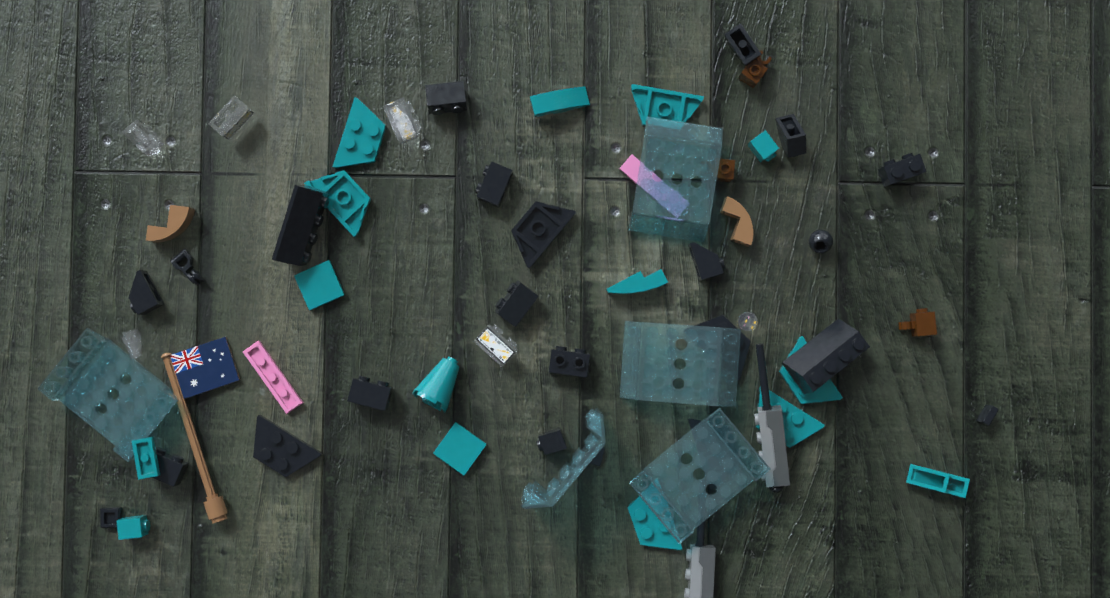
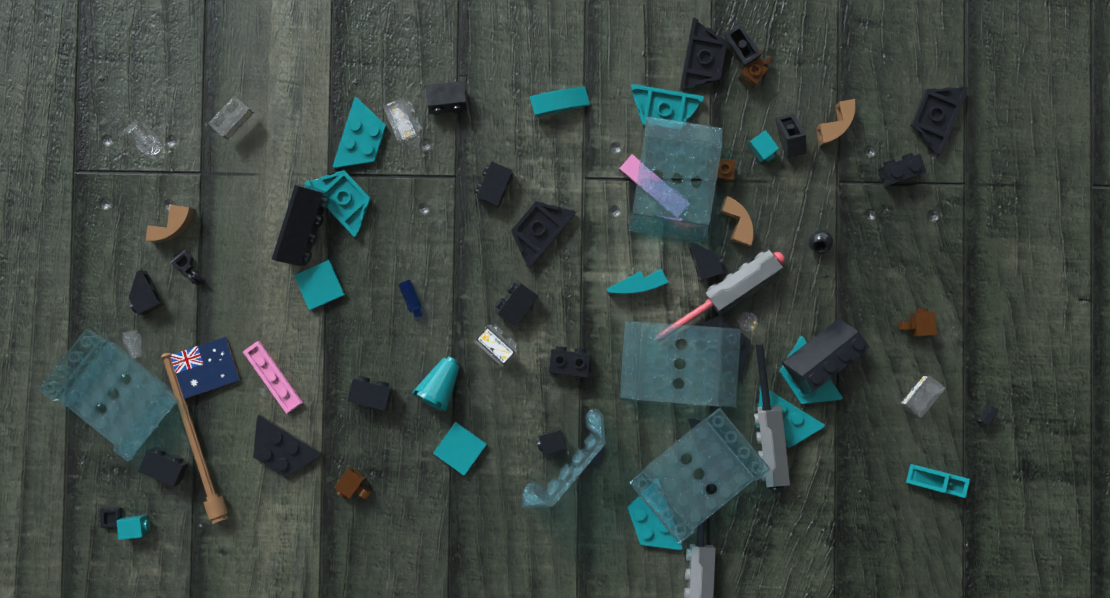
teal plate [132,436,160,480] -> none
none -> reddish brown brick [334,467,372,500]
none -> clear blue cylinder [398,279,423,318]
none -> piece [655,250,785,342]
none -> black wing [679,17,727,91]
none -> medium nougat brick [816,99,855,146]
none -> clear brick [899,375,945,418]
none -> black wing [910,86,968,156]

